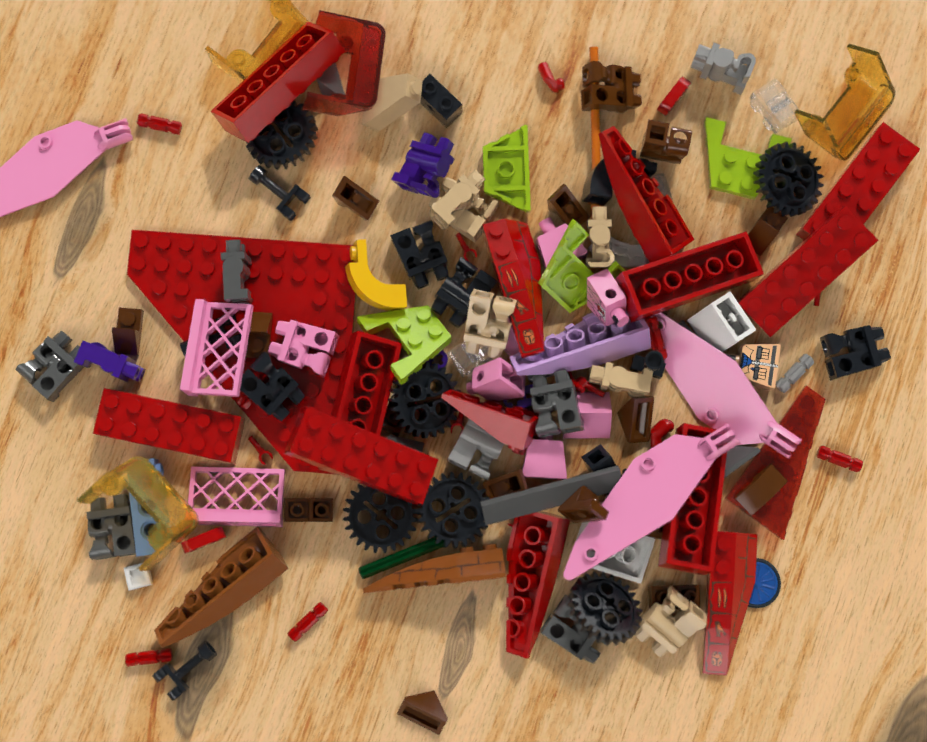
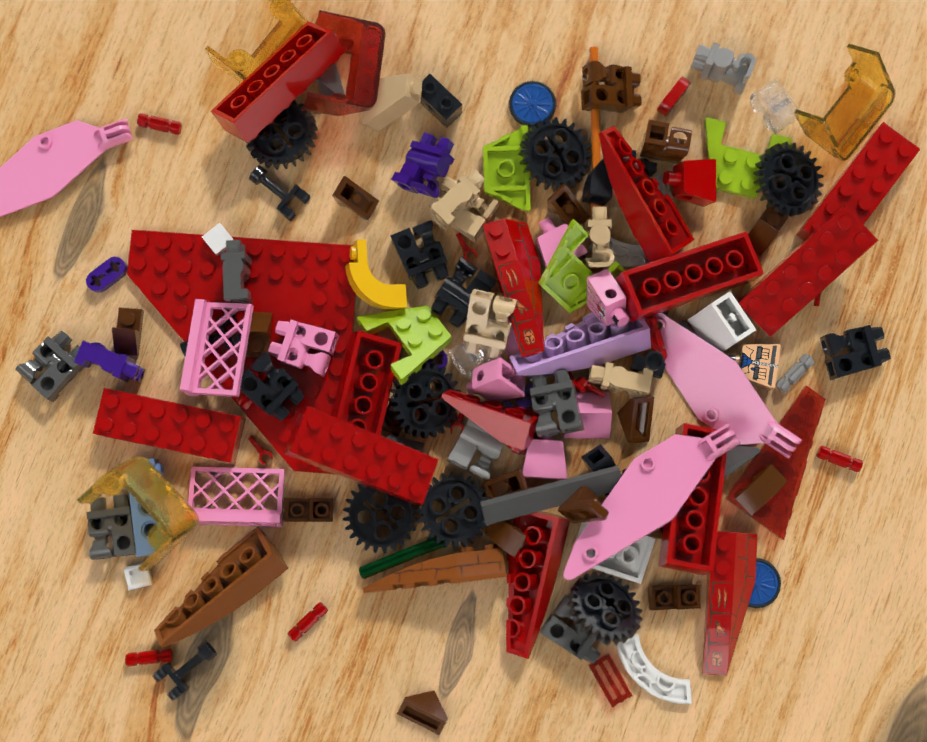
red beam [181,526,226,554] -> none
red arm [537,62,565,93] -> none
tan hips [635,586,707,657] -> none
red arm [650,419,674,448] -> none
none -> dark purple beam [86,257,128,293]
none -> white tile [202,223,234,256]
none -> reddish brown slope [484,520,526,557]
none -> blue wheel [509,81,556,127]
none -> black gear [518,117,592,192]
none -> clear red tile [588,653,633,708]
none -> white tile [616,634,692,704]
none -> red torso [663,159,716,207]

